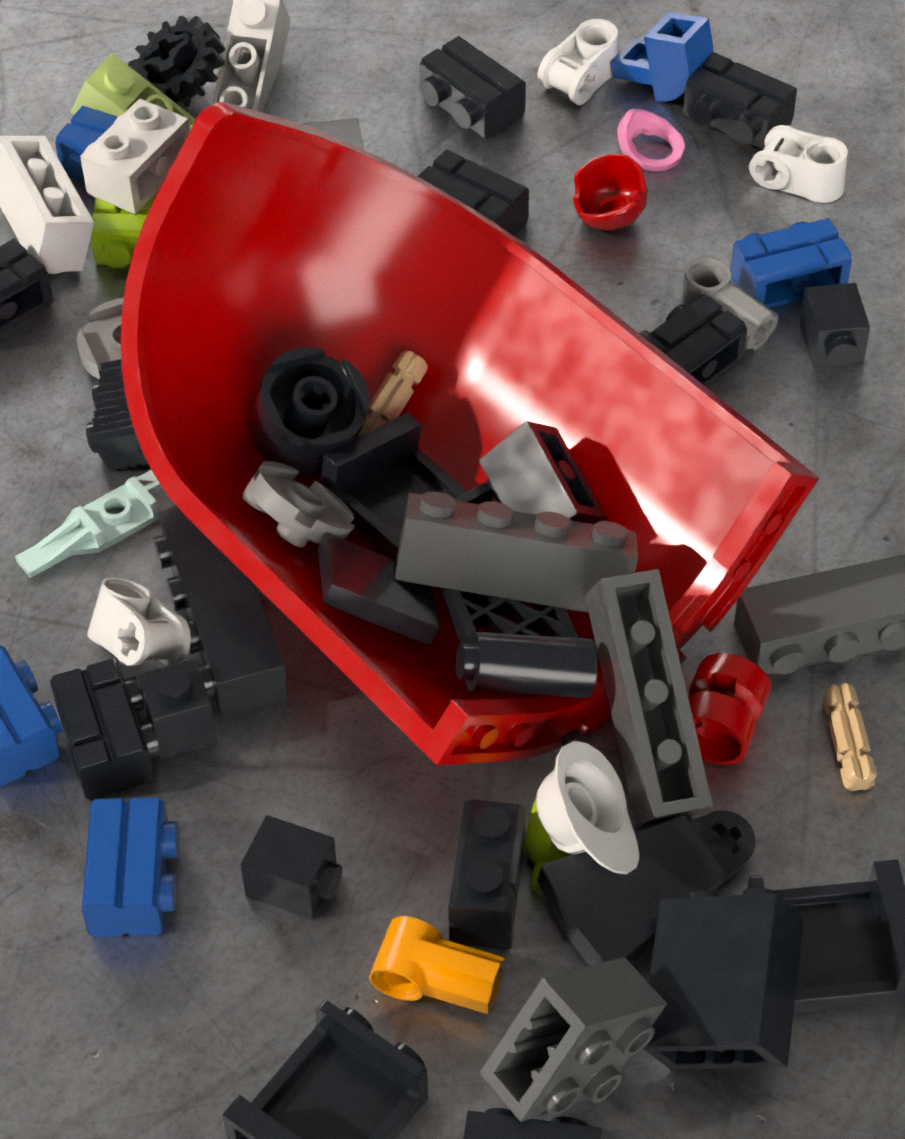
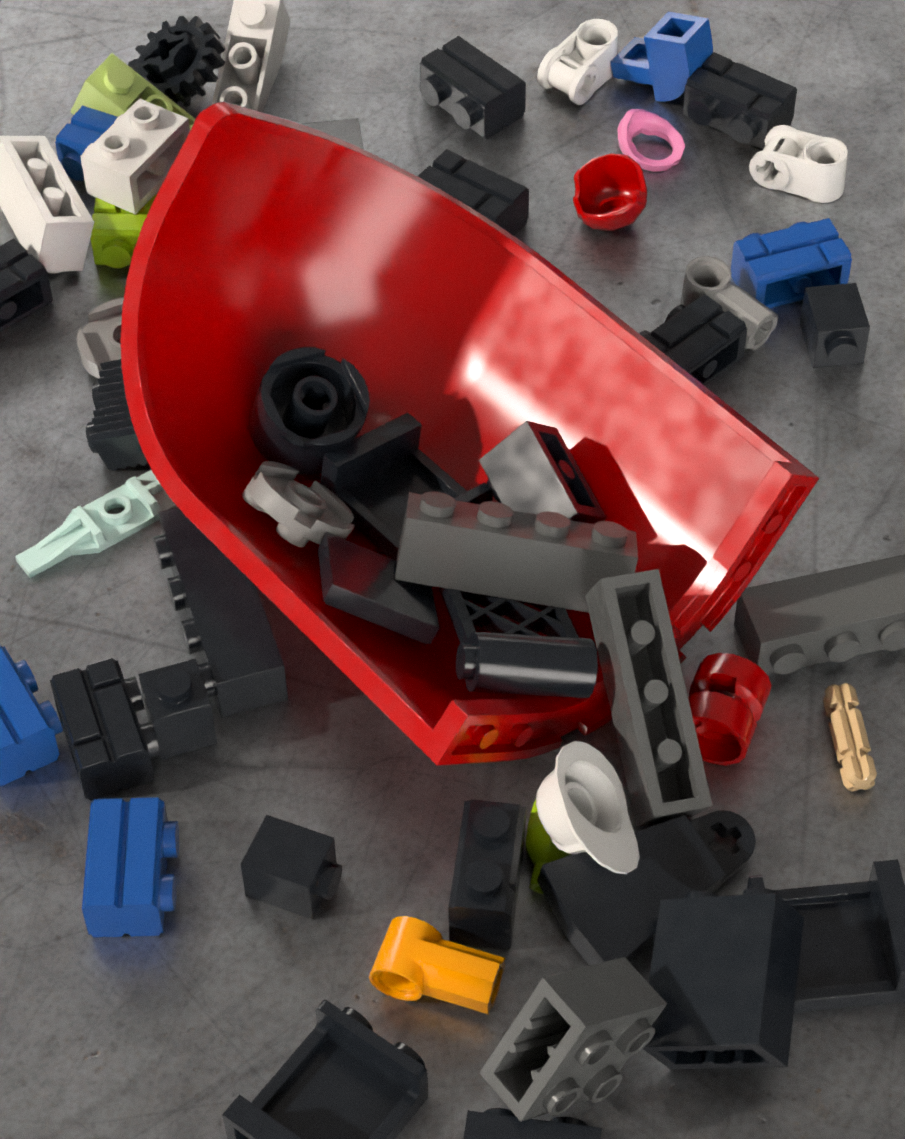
white piece [87,578,191,666] -> none
tan axle [358,350,428,437] -> none

